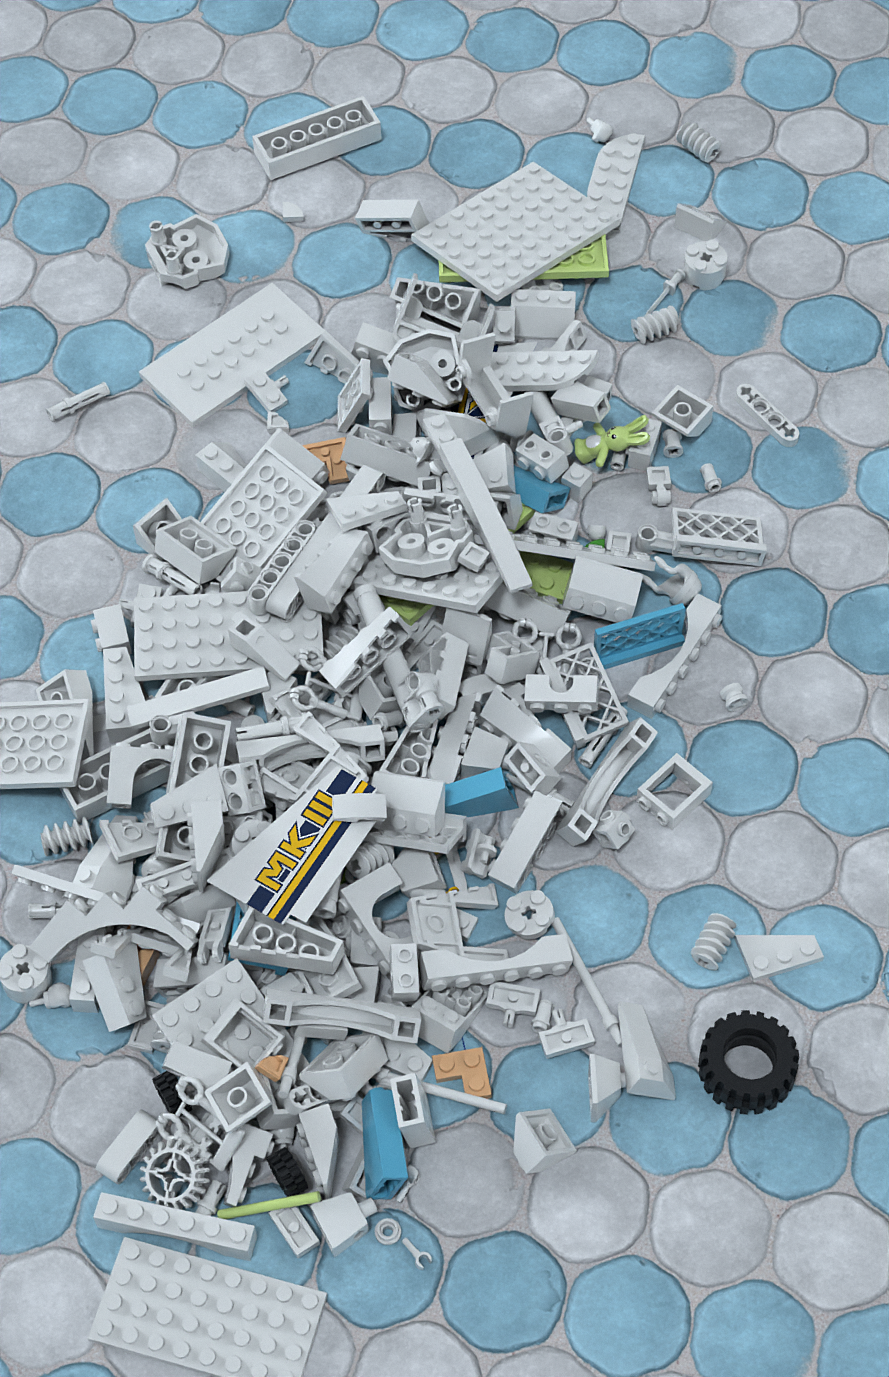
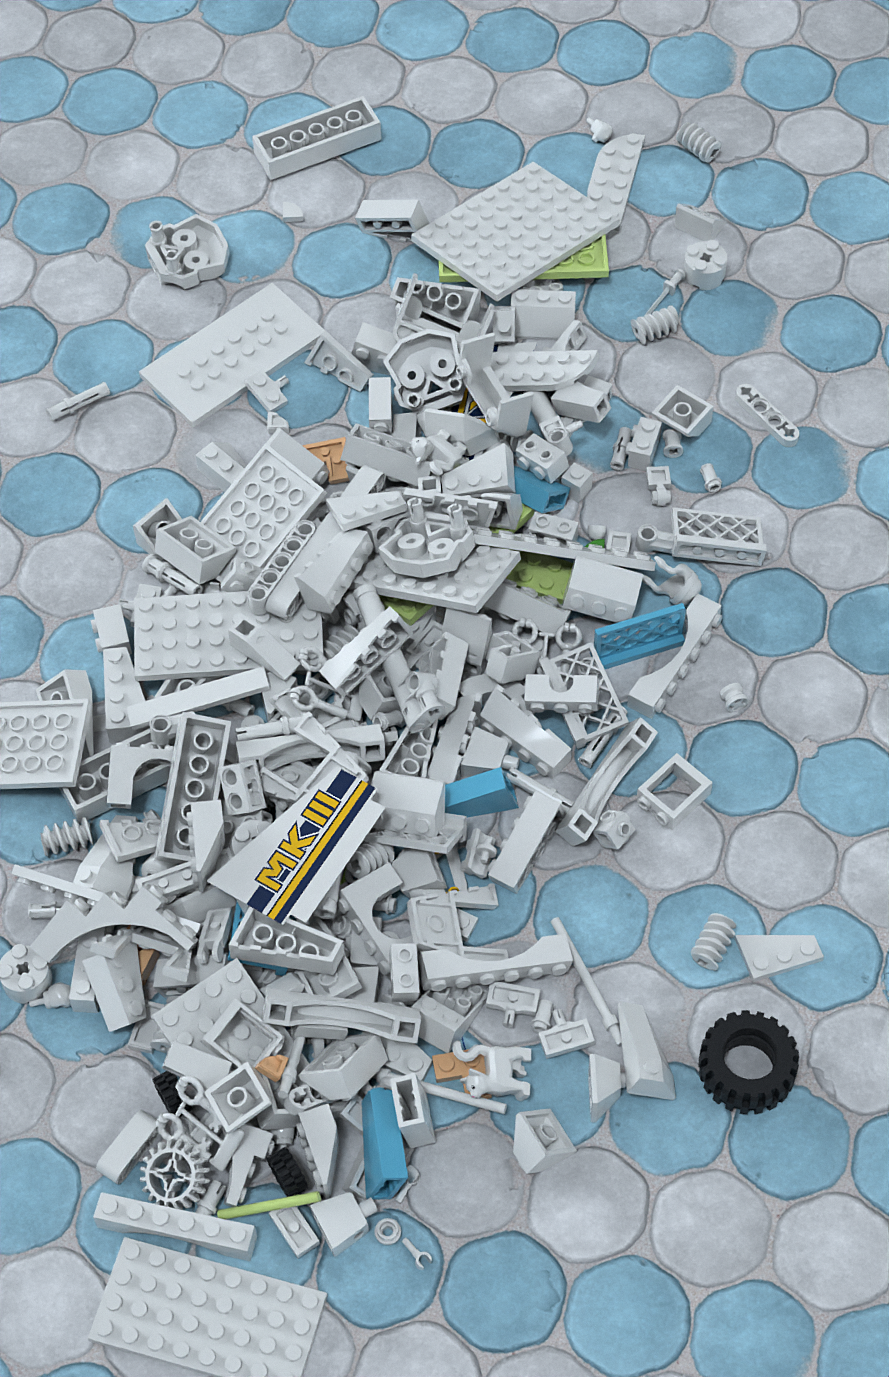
white wing [149,763,229,829] -> none
white slope [332,793,387,822] -> none
white plate [338,358,373,433] -> none
white slope [387,352,458,407] -> none
white slope [423,413,533,593] -> none
white plate [457,541,490,573] -> none
white brick [504,742,562,795] -> none
white plate [504,890,555,940] -> none
yellowish green animal [574,415,650,467] -> none
none -> white tile [306,1037,325,1059]
none -> white pin [372,895,397,915]
none -> white animal [453,1041,531,1101]

